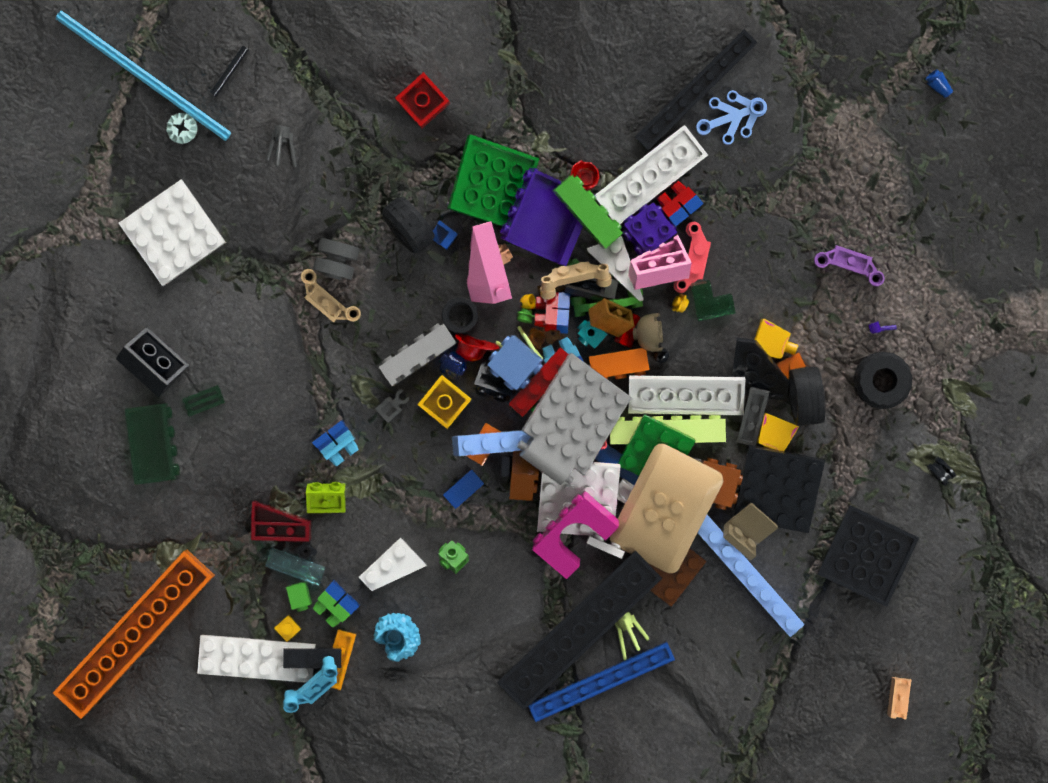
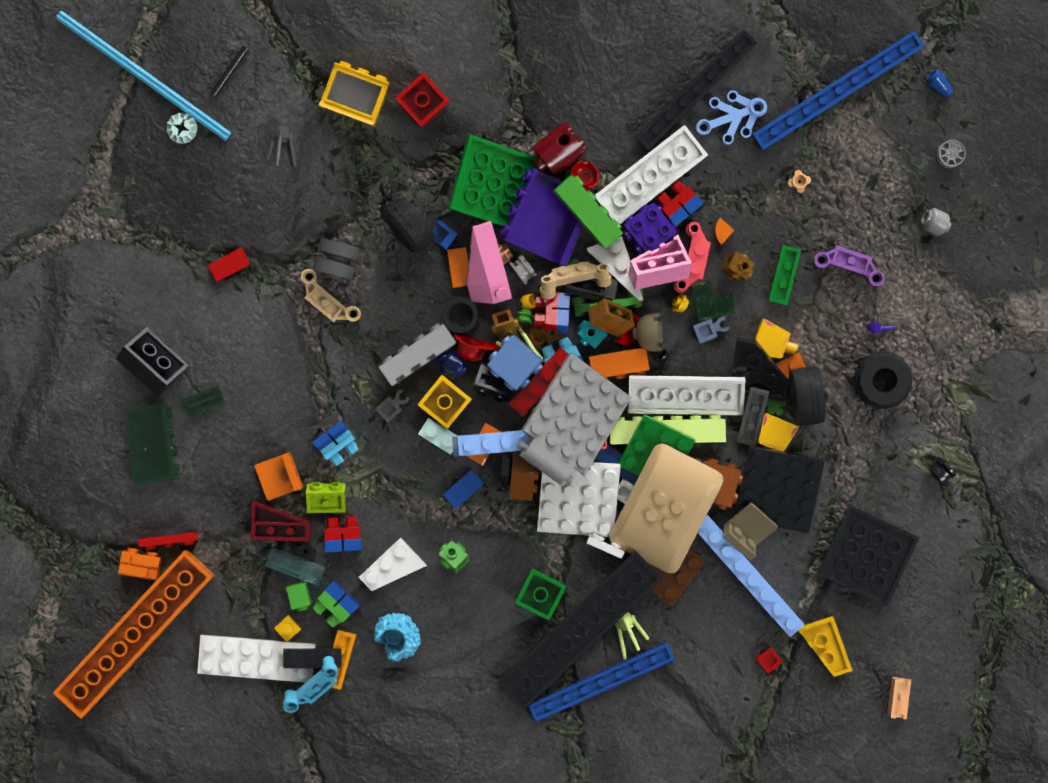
white plate [119,179,226,286] -> none
dark pink arch [532,491,619,579] -> none
none -> orange brick [118,548,162,581]
none -> red plate [138,532,199,550]
none -> red tile [208,247,251,282]
none -> orange bracket [255,452,304,501]
none -> window [319,61,390,128]
none -> red hips [324,516,363,552]
none -> light aqua brick [418,418,458,455]
none -> orange tile [447,247,469,288]
none -> pearl gold brick [491,309,520,343]
none -> light grey wheel [509,254,537,285]
none -> green brick [515,567,567,620]
none -> dark red cylinder [532,122,587,177]
none -> sand blue plate [693,316,730,344]
none -> orange tile [715,218,734,245]
none -> pearl gold brick [720,251,755,282]
none -> blue plate [752,31,925,151]
none -> red tile [756,646,783,673]
none -> bright green plant [766,399,787,416]
none -> green plate [768,245,801,306]
none -> light nougat plate [788,170,811,193]
none -> yellow wing [798,616,852,677]
none -> light grey head [921,208,951,236]
none -> light grey wheel [936,140,966,168]

